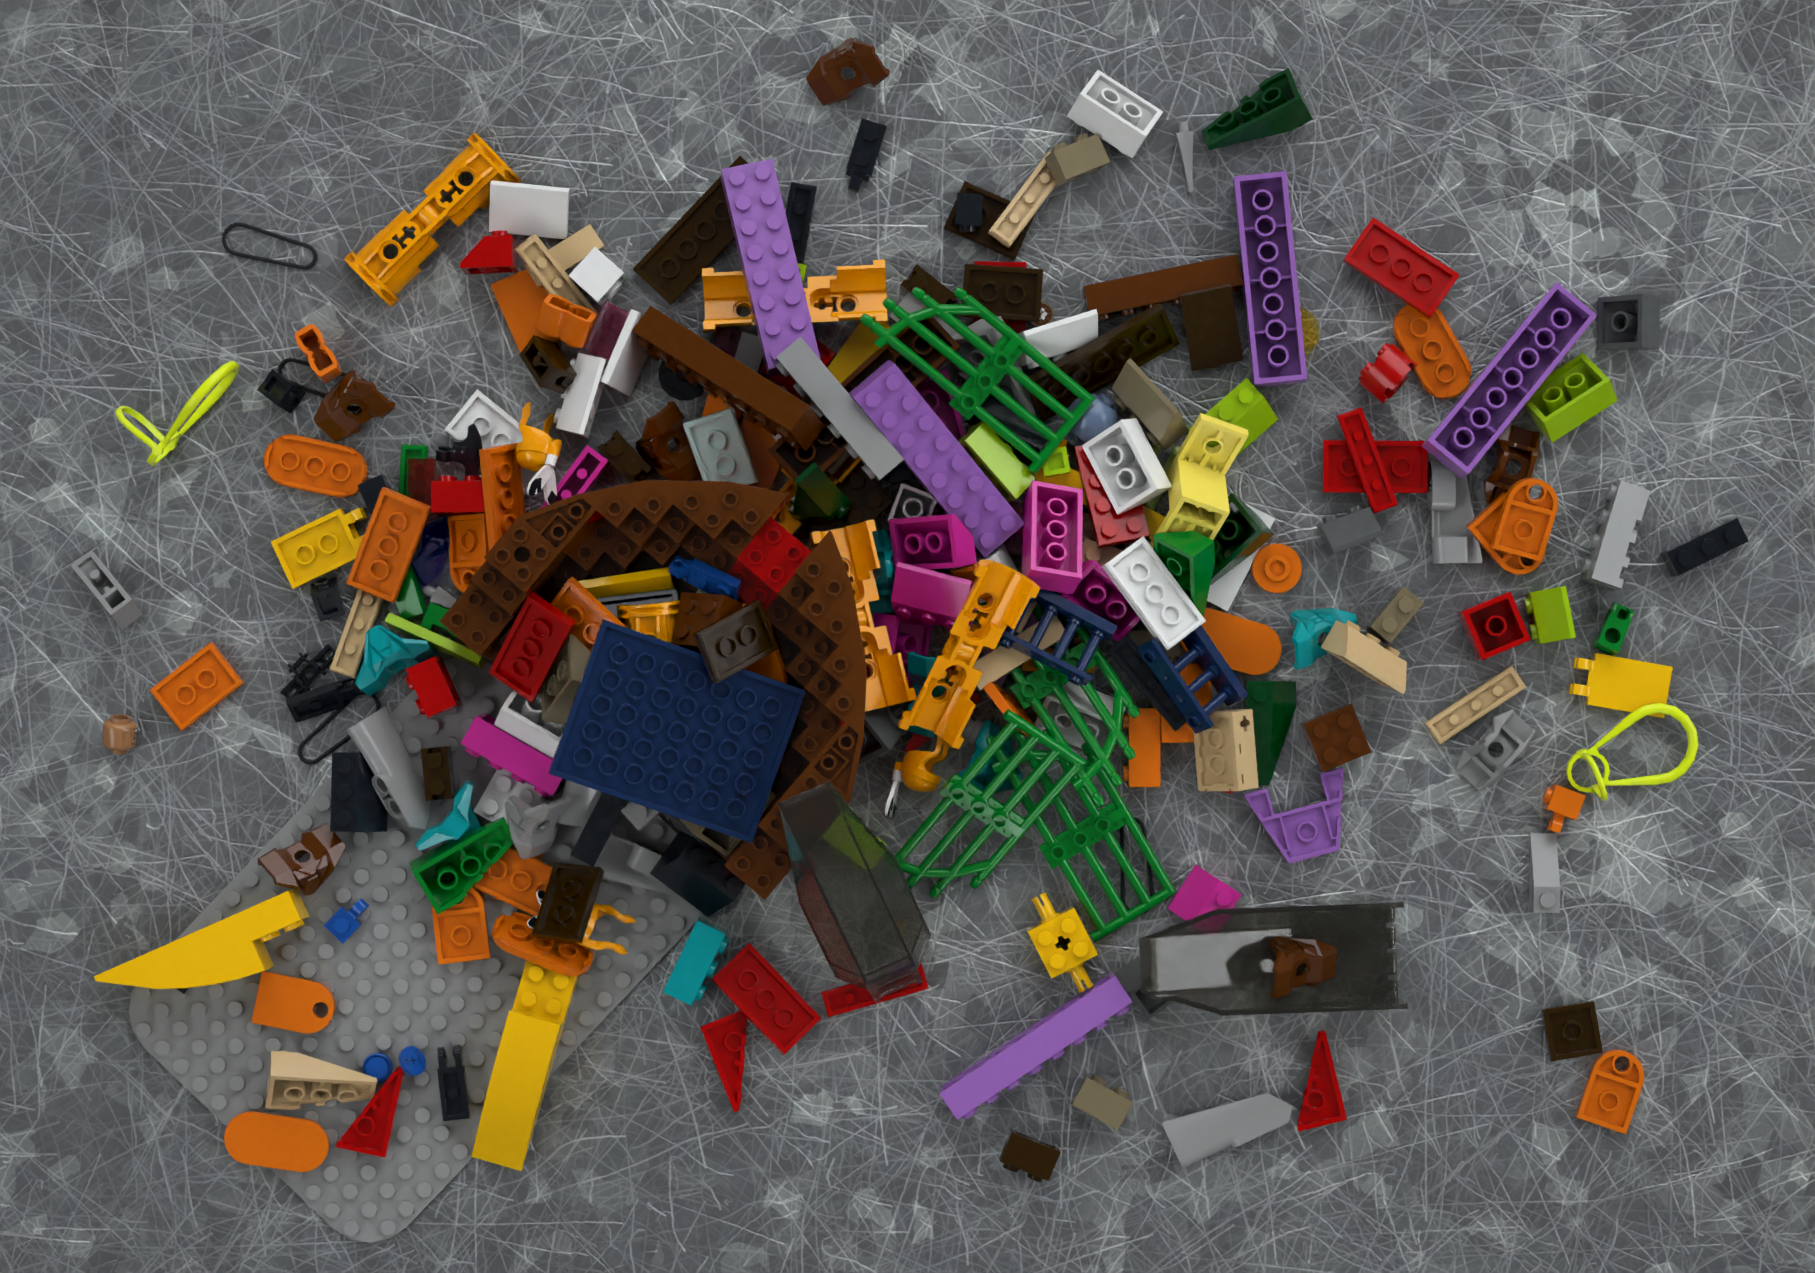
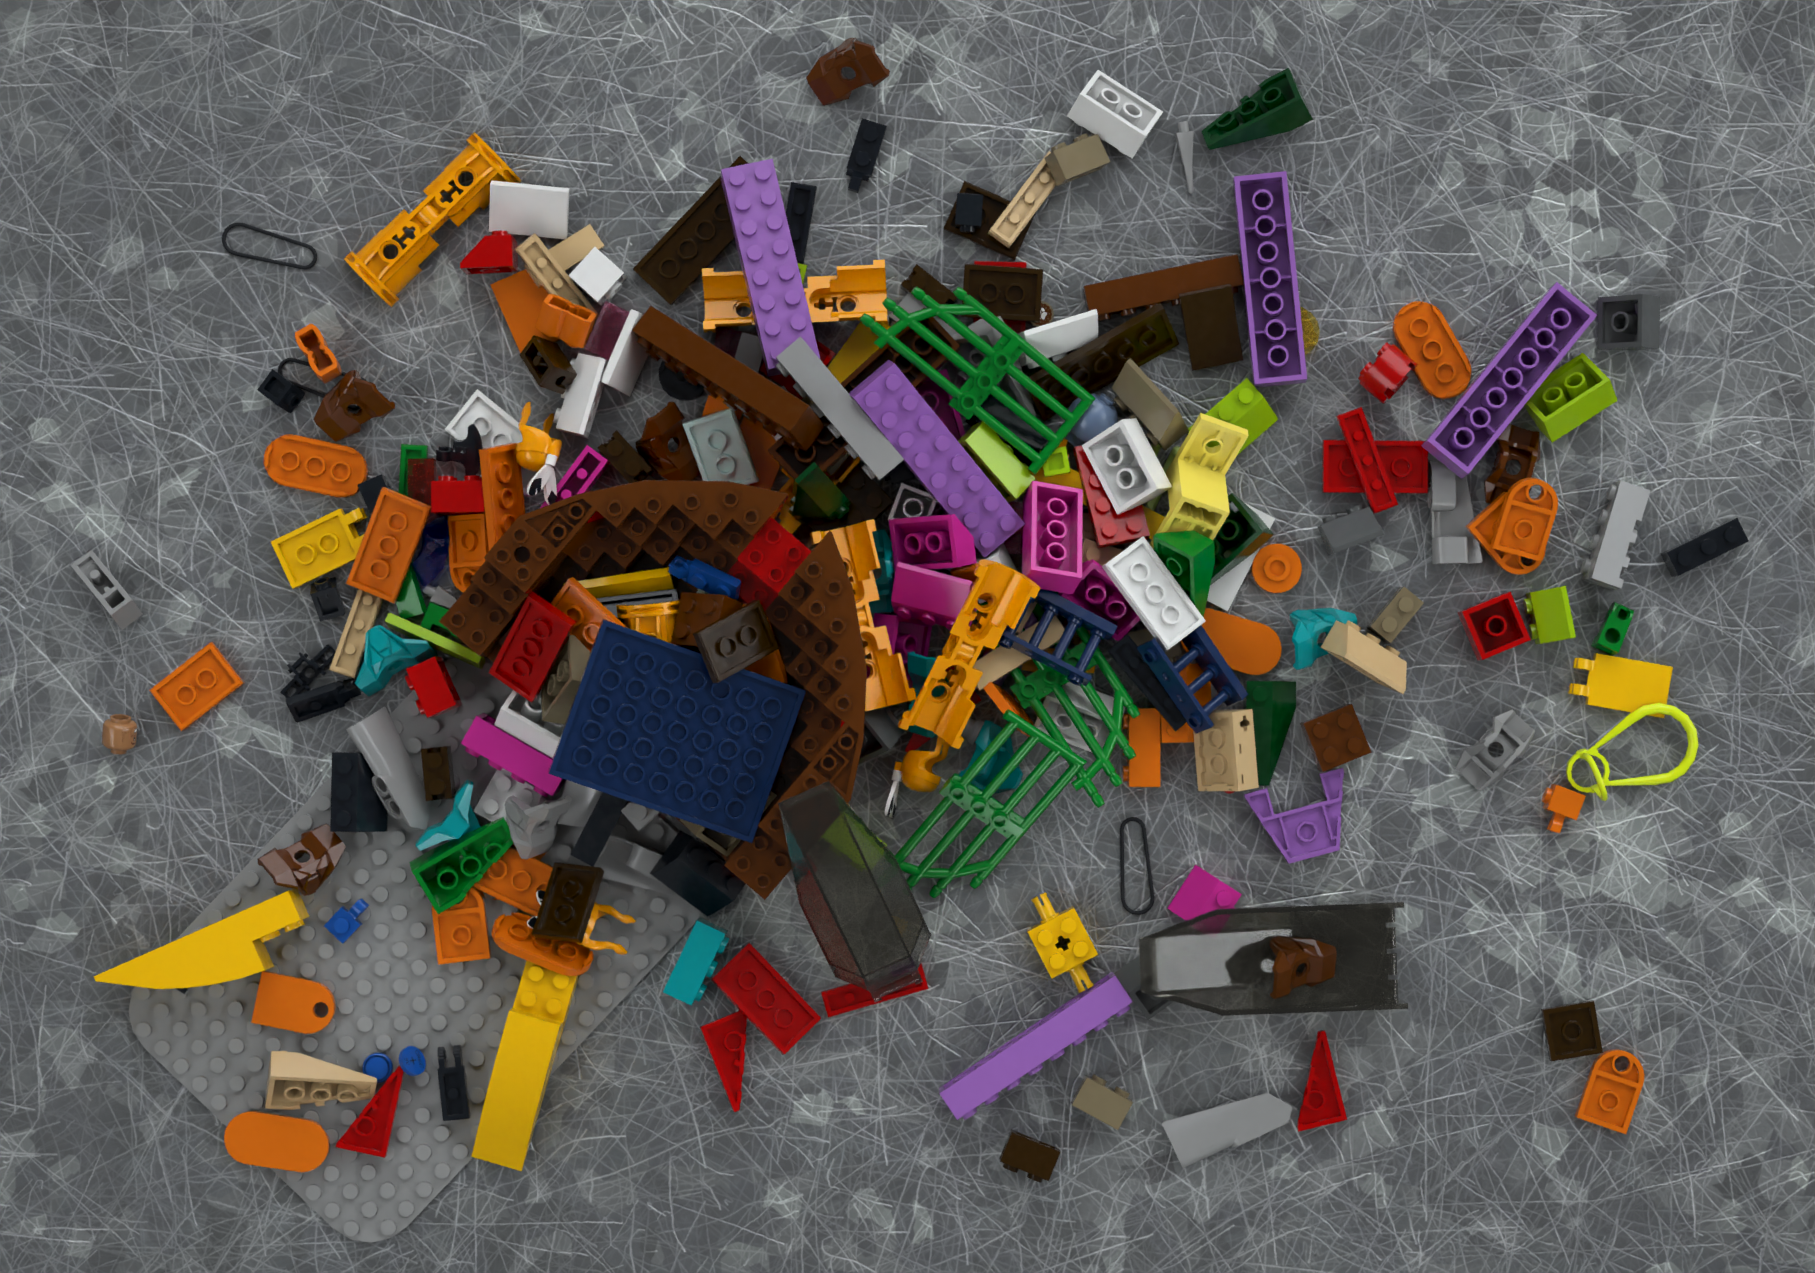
neon yellow animal [115,361,239,466] -> none
black piece [298,691,380,764] -> none
green piece [985,729,1177,942] -> none
red plate [1343,218,1460,319] -> none
tan tile [1424,665,1526,745] -> none
light grey slope [1528,833,1560,913] -> none

